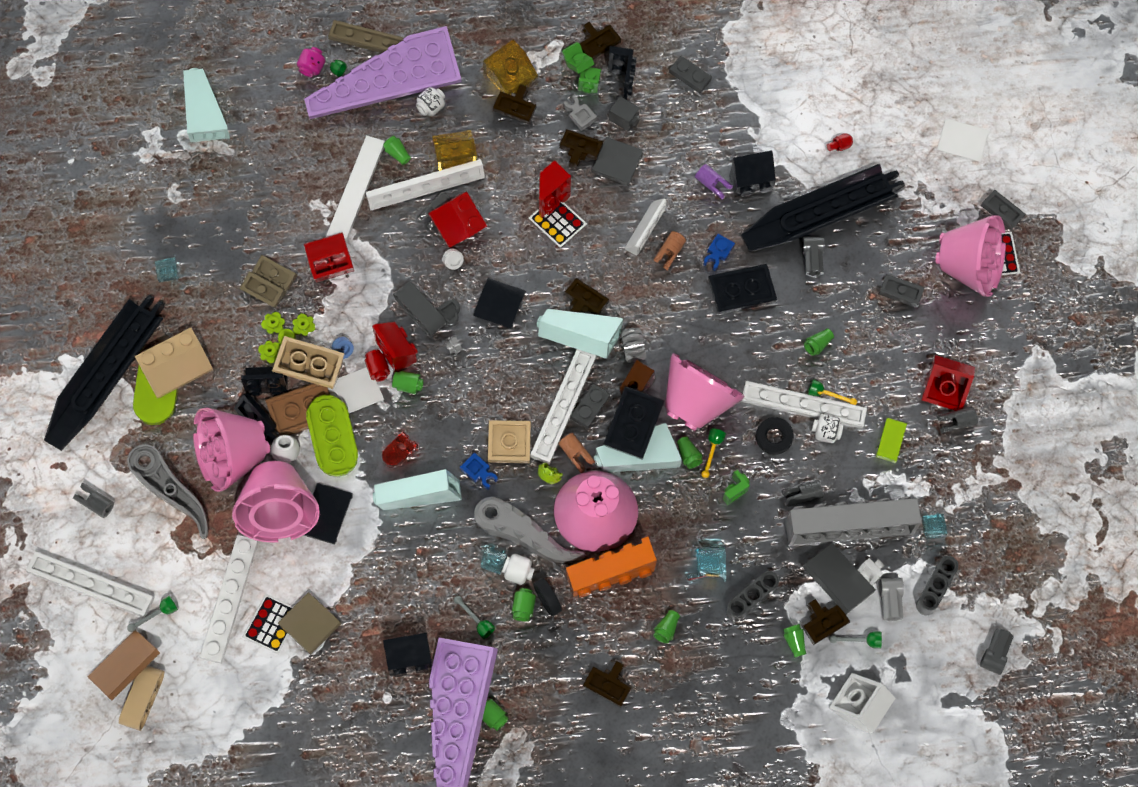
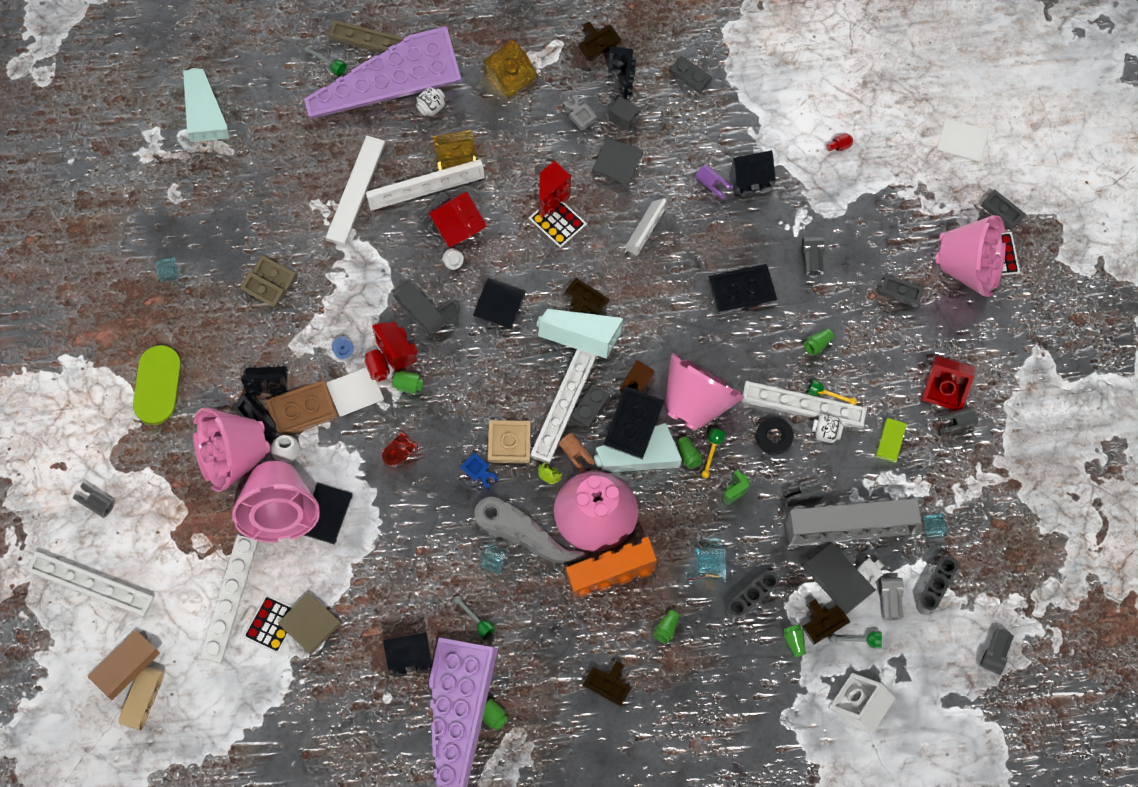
black hinge [44,295,165,451] -> none
light grey animal [127,444,209,539] -> none
hinge [127,596,178,632] -> none
tan slope [135,328,213,399] -> none
lime plant [258,312,315,364] -> none
tan slope [272,336,344,389] -> none
dark pink head [297,47,326,78] -> none
red slope [304,232,355,283] -> none
lime tile [306,395,358,477] -> none
light aqua slope [373,469,462,510] -> none
bright green cone [383,136,411,165] -> none
light grey plate [445,336,463,355] -> none
dark brown hinge [493,84,537,124] -> none
white head [502,554,535,585] -> none
bright green brick [511,588,536,622] -> none
black tyre [533,578,562,616] -> none
dark brown hinge [559,129,603,169] -> none
bright green bracket [562,42,594,74] -> none
bright green bracket [578,67,601,93] -> none
light grey gear [621,328,646,363] -> none
nougat hinge [653,231,686,271] -> none
blue plate [703,234,735,271] -> none
black hinge [741,163,905,252] -> none

